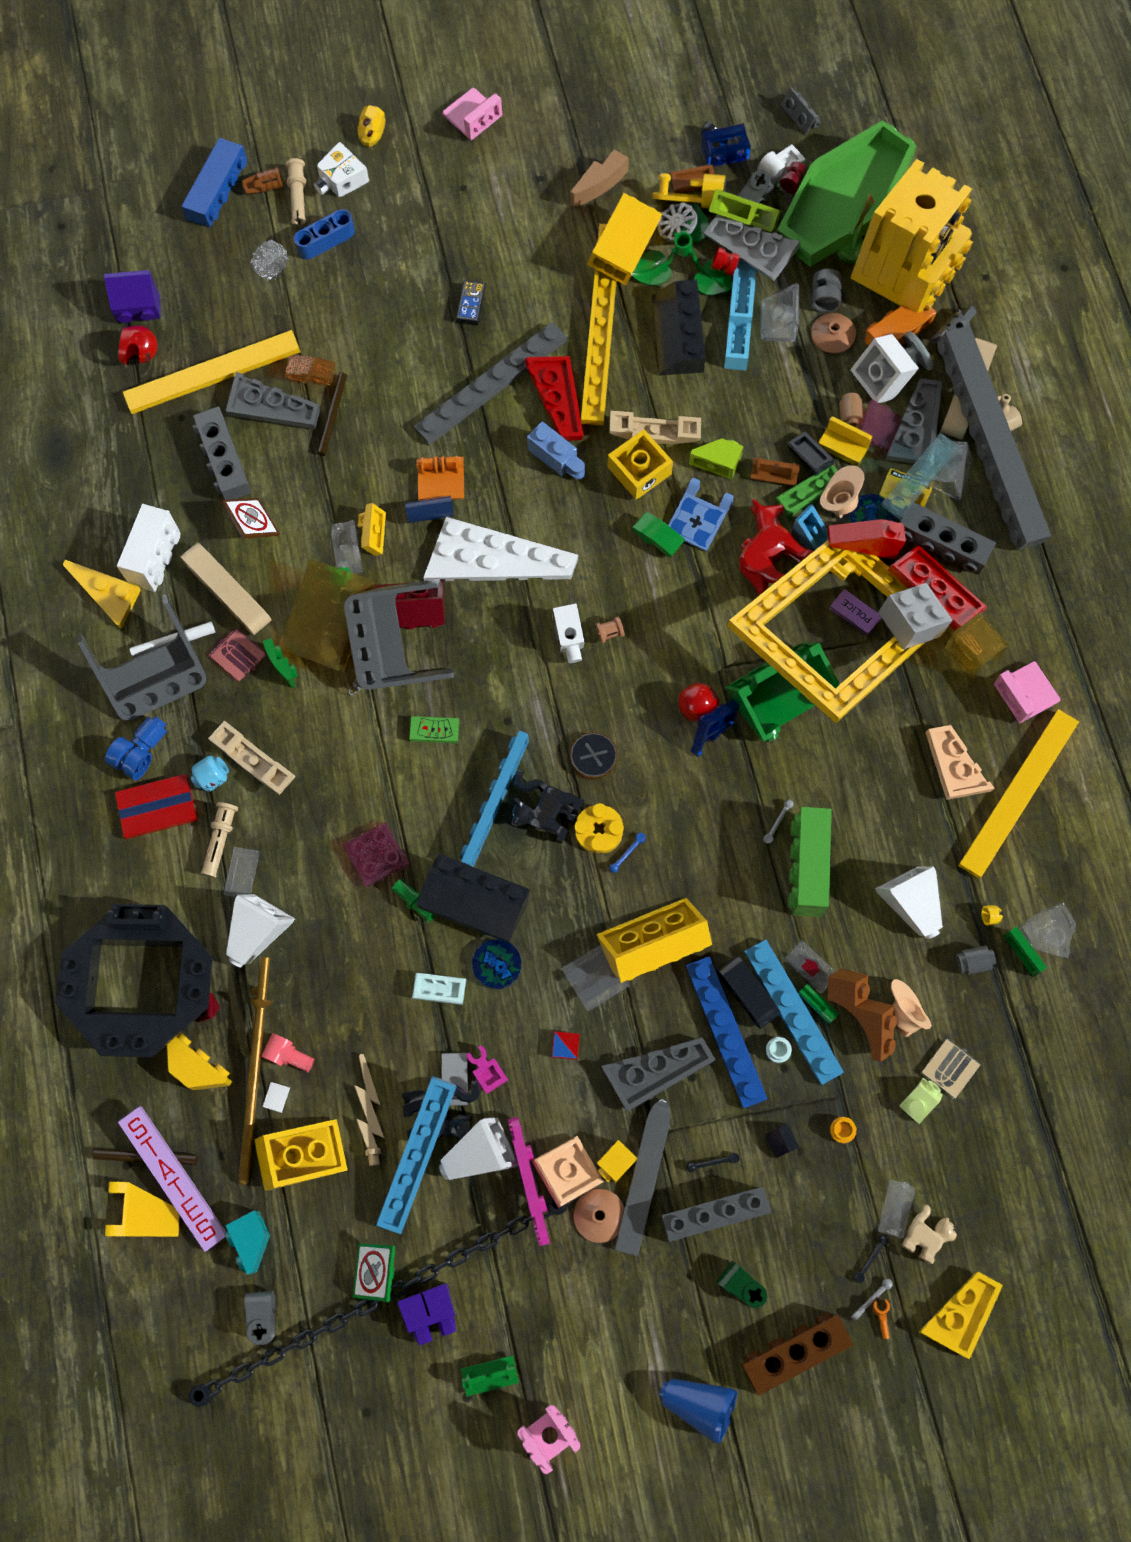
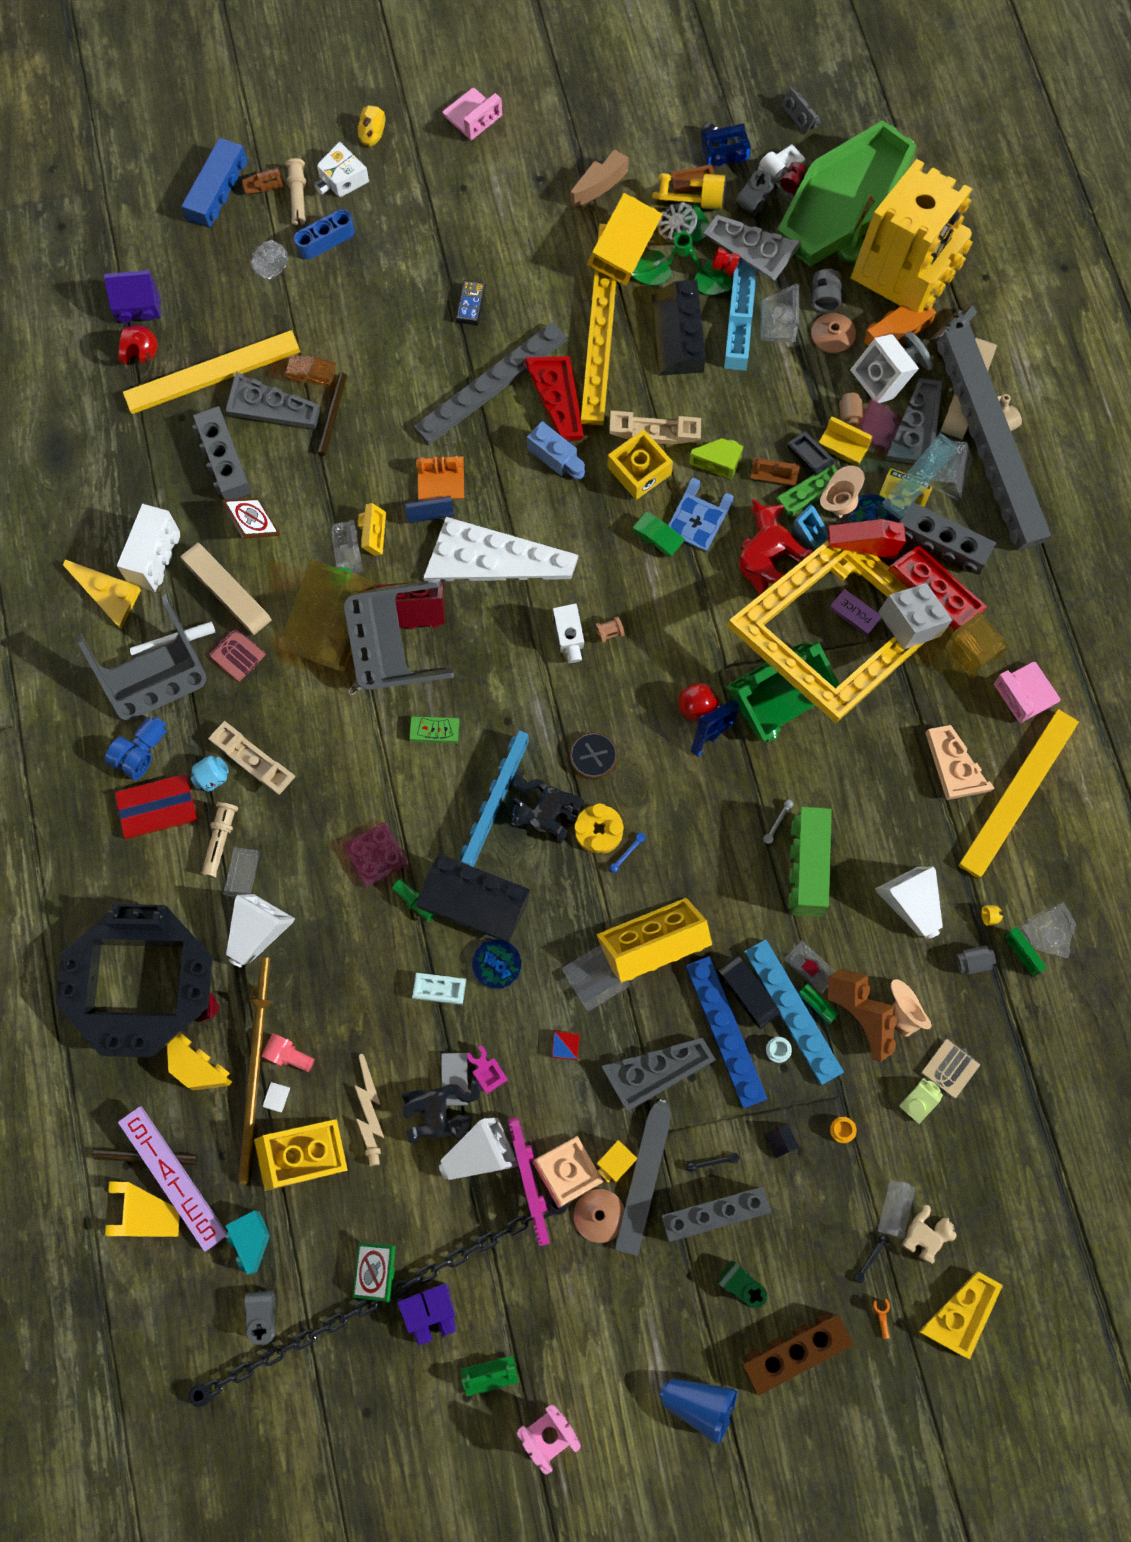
green slope [263,638,298,688] -> none
dark azure plate [376,1076,456,1234] -> none
lime slope [709,189,781,233] -> none
light grey hinge [850,1279,893,1322] -> none

